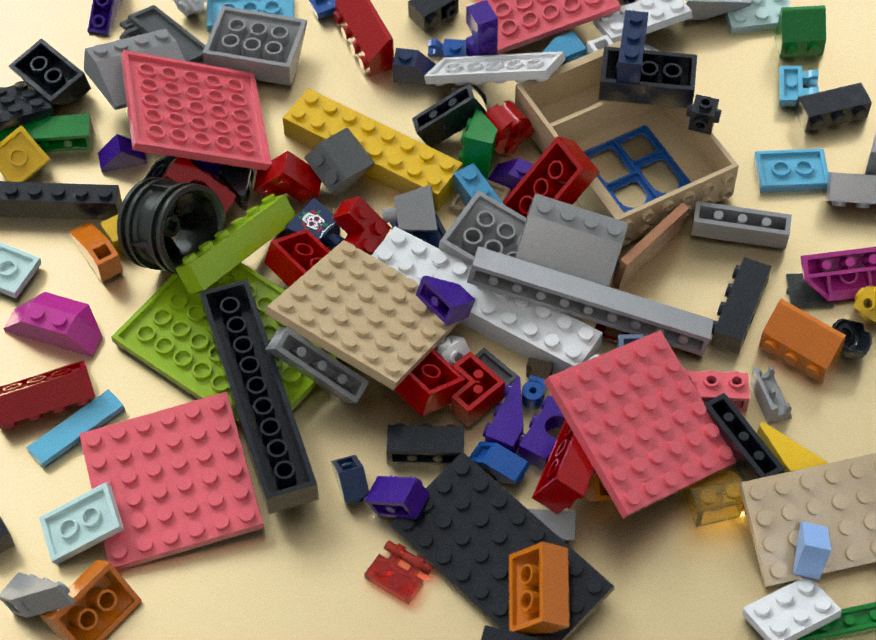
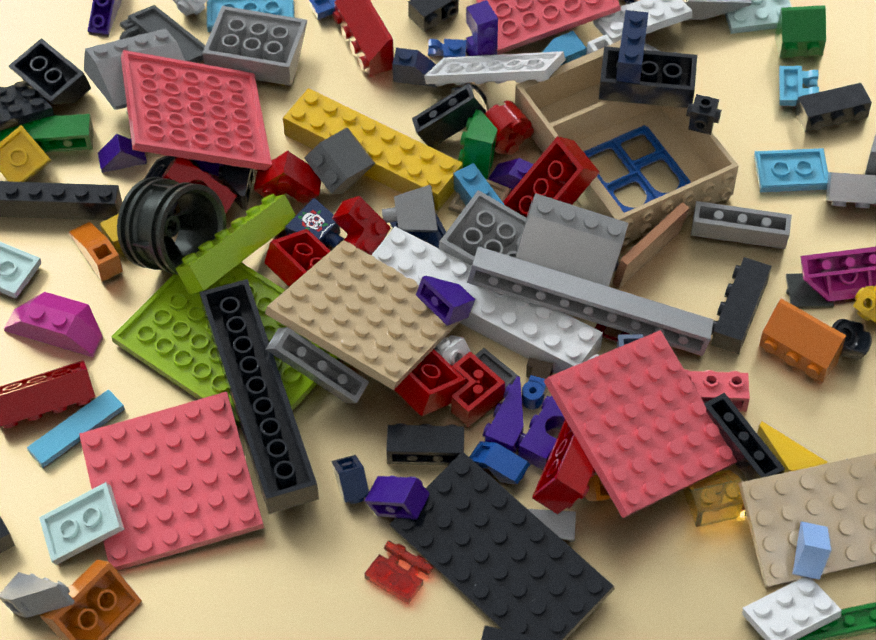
orange slope [509,542,570,634] -> none
light grey hinge [750,366,792,424] -> none

